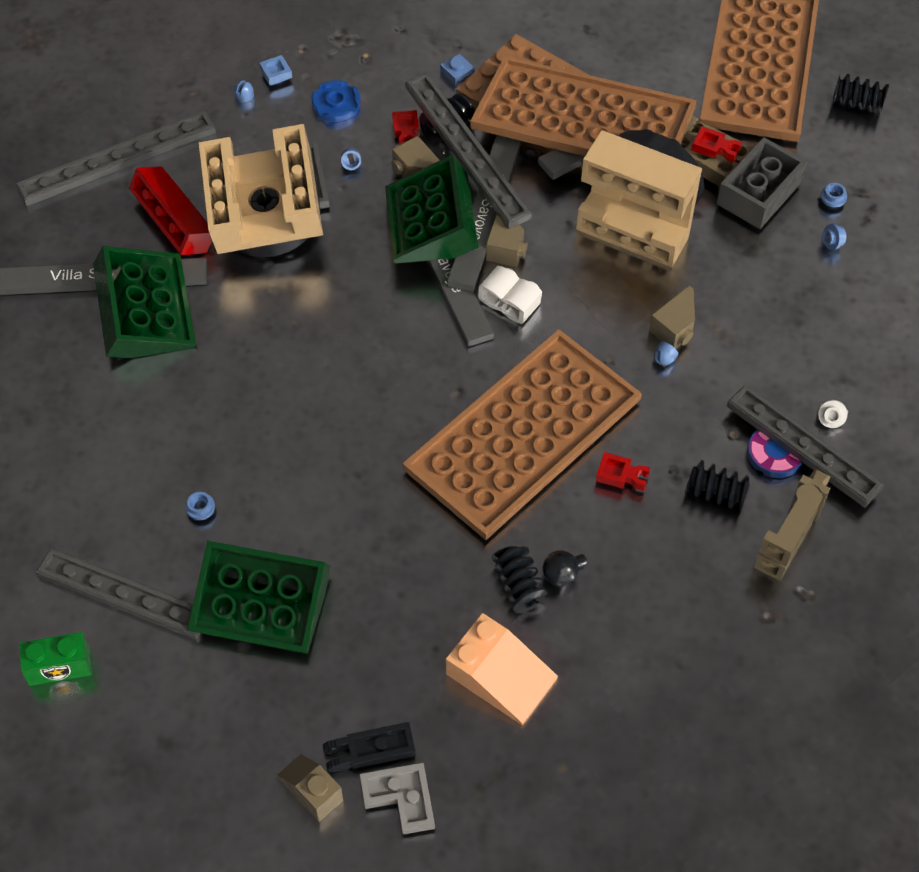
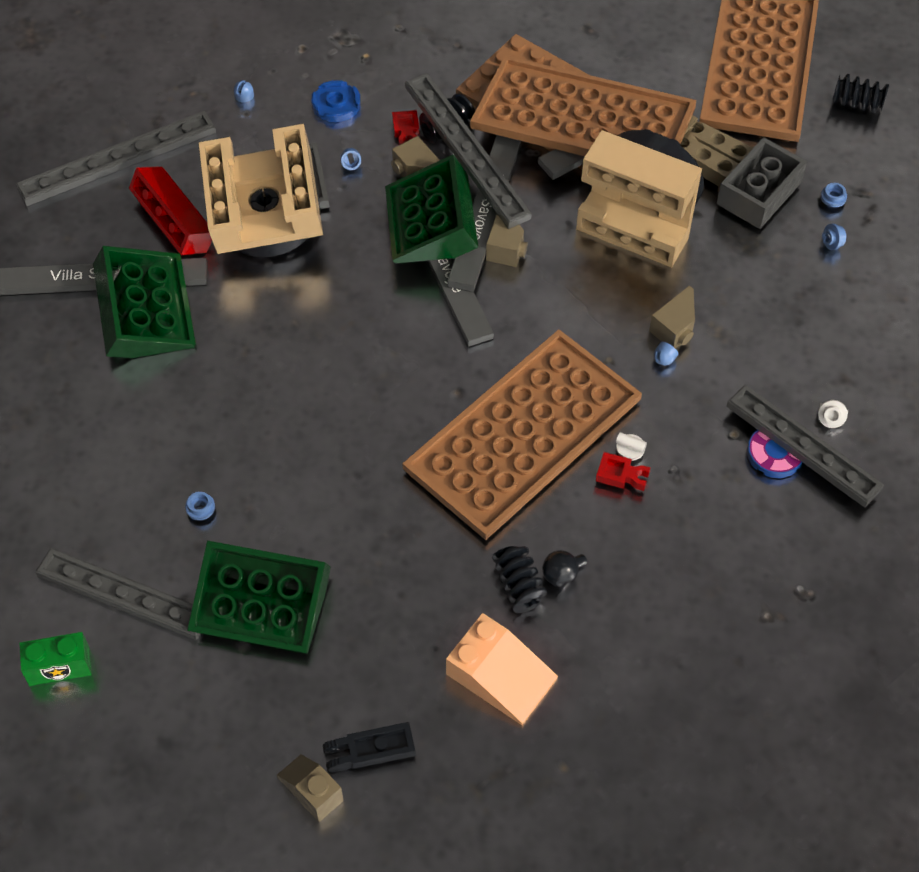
medium blue plate [259,55,292,86] -> none
light grey plate [360,763,435,834] -> none
medium blue plate [440,54,475,85] -> none
white brick [478,266,542,324] -> none
black piece [685,460,750,512] -> none
red plate [691,126,742,163] -> none
dark tan hips [754,469,830,581] -> none
none -> white plate [616,432,647,461]

